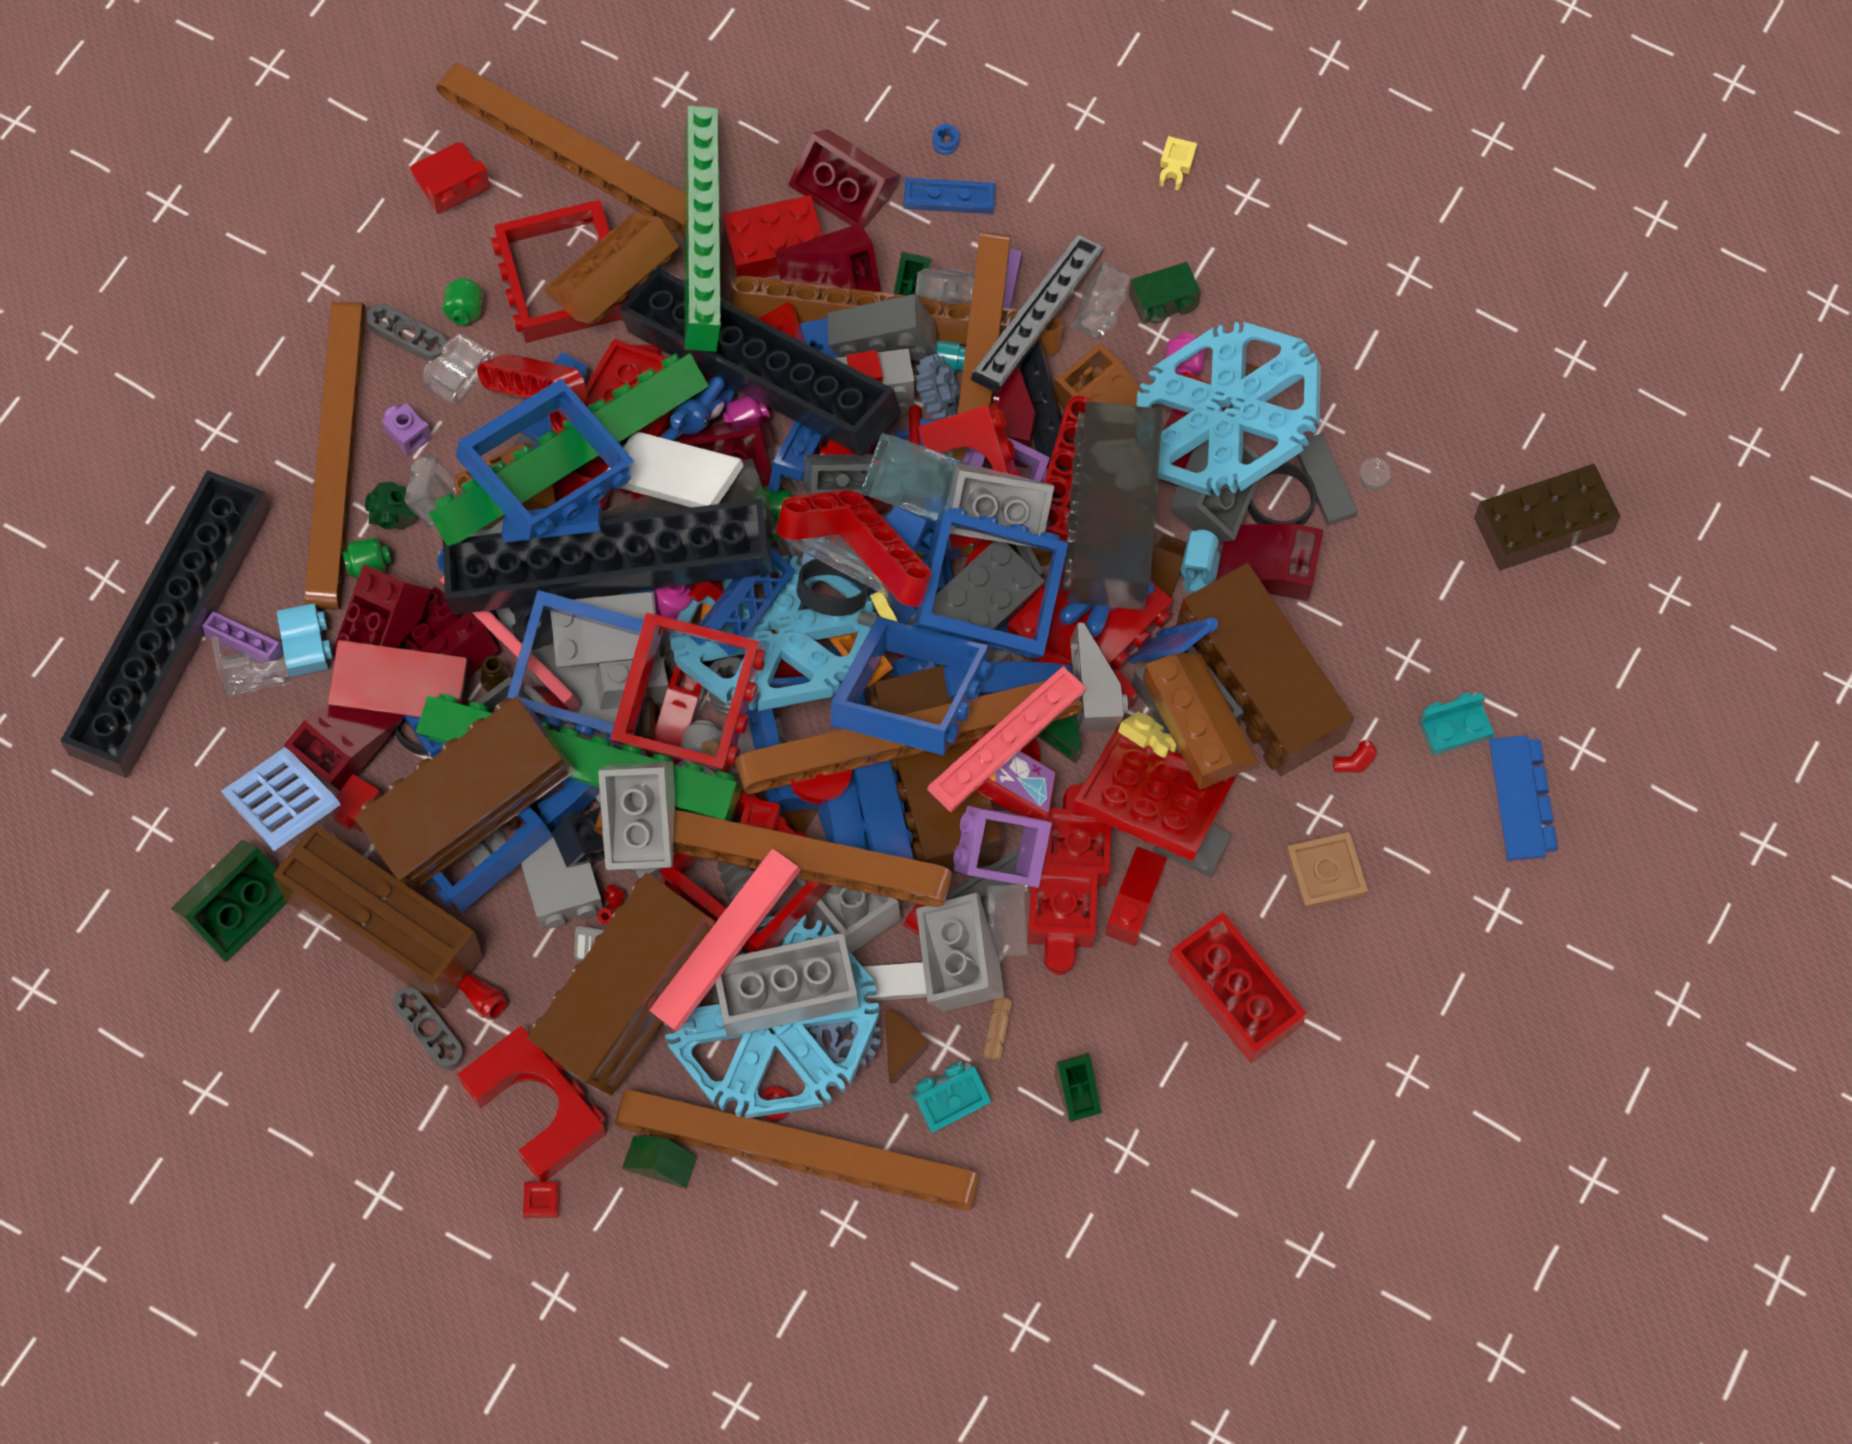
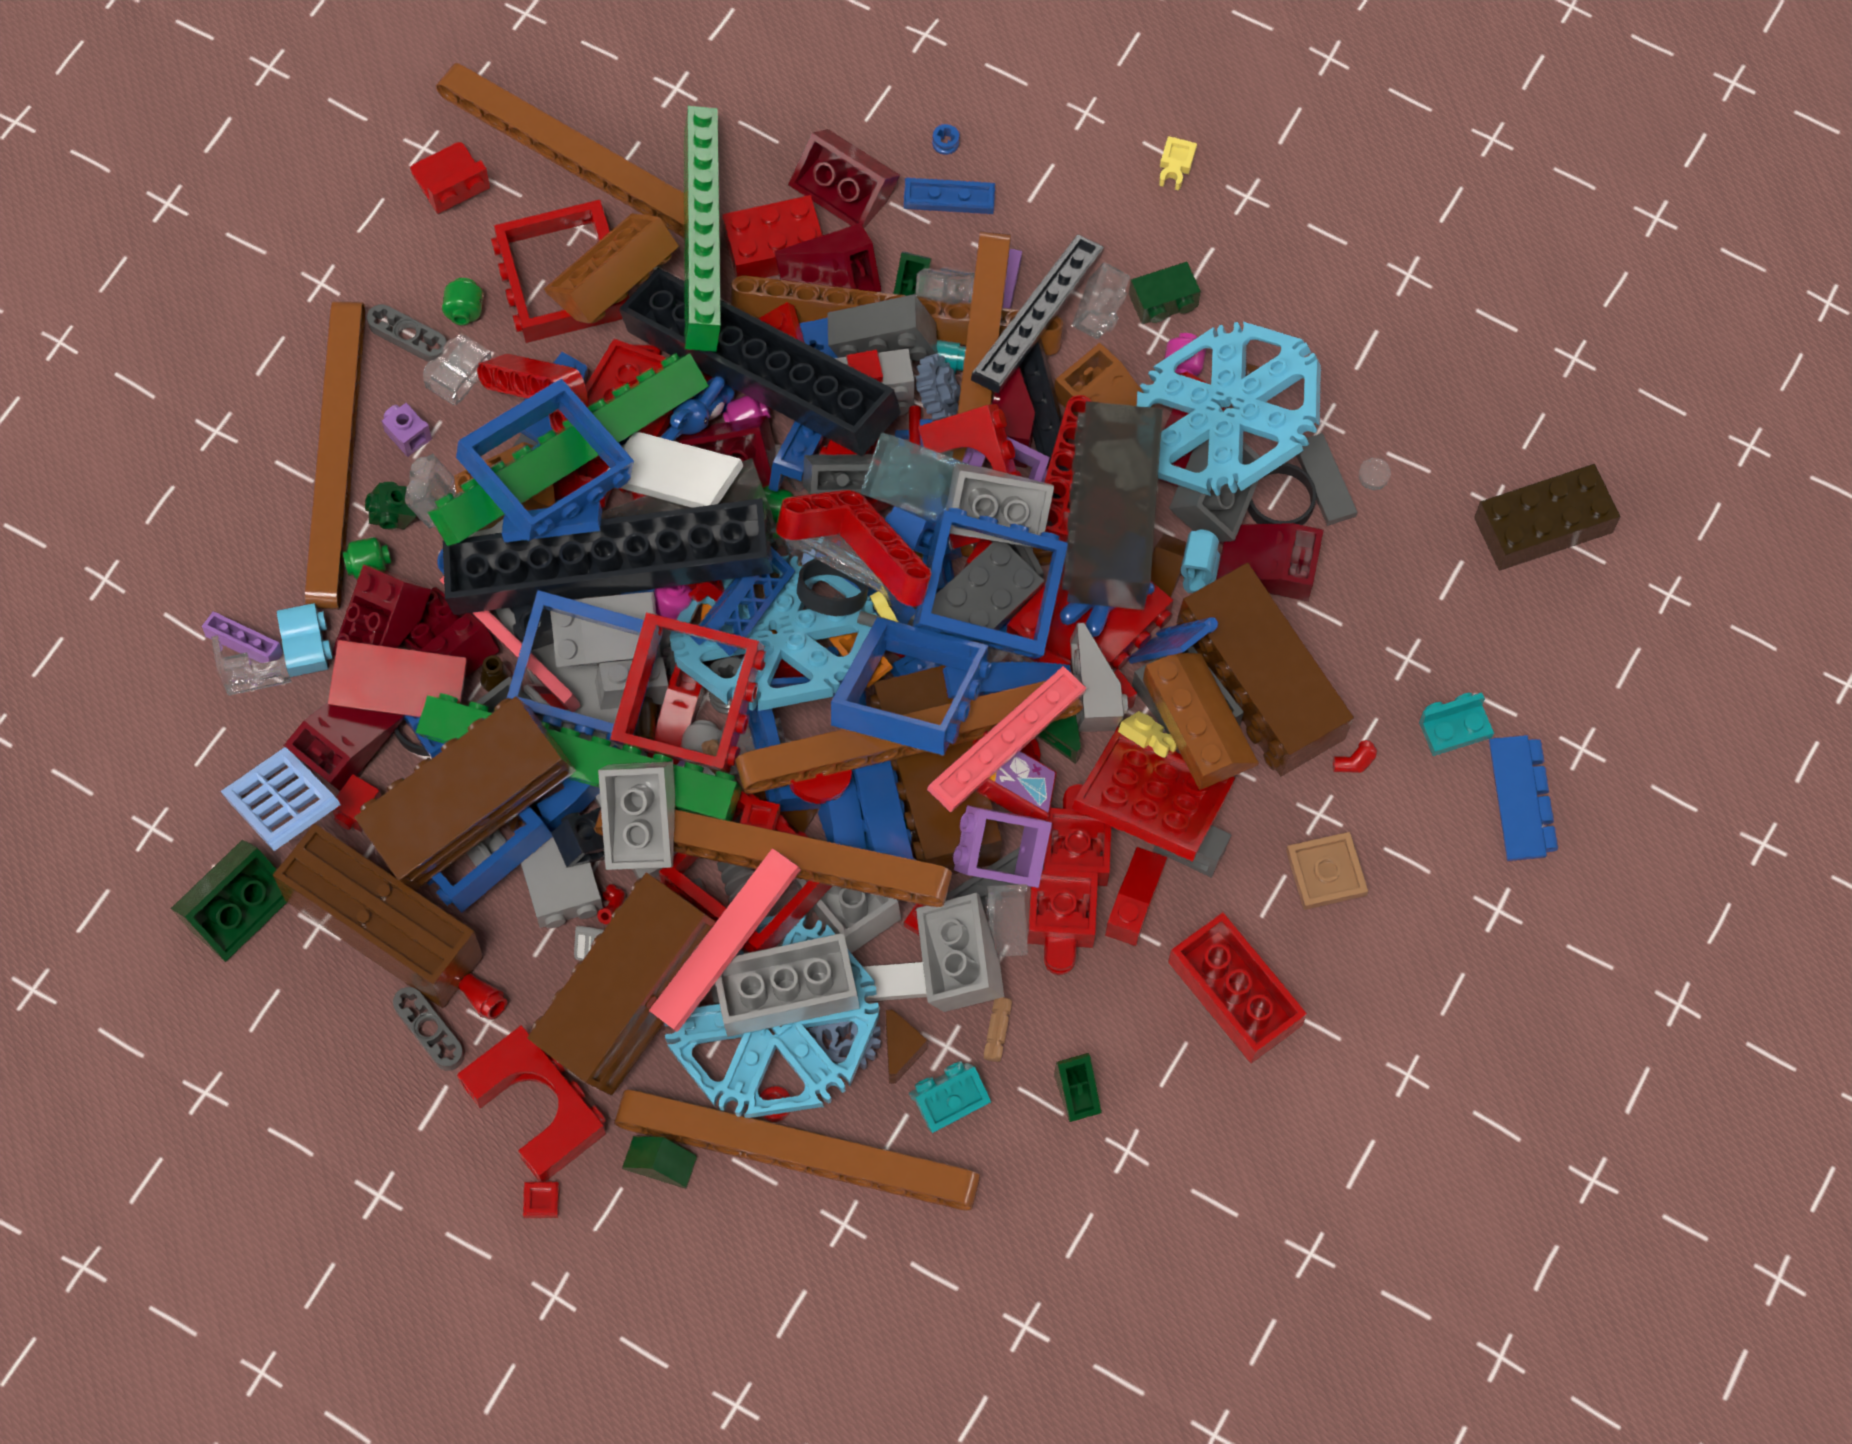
black brick [60,470,270,778] -> none

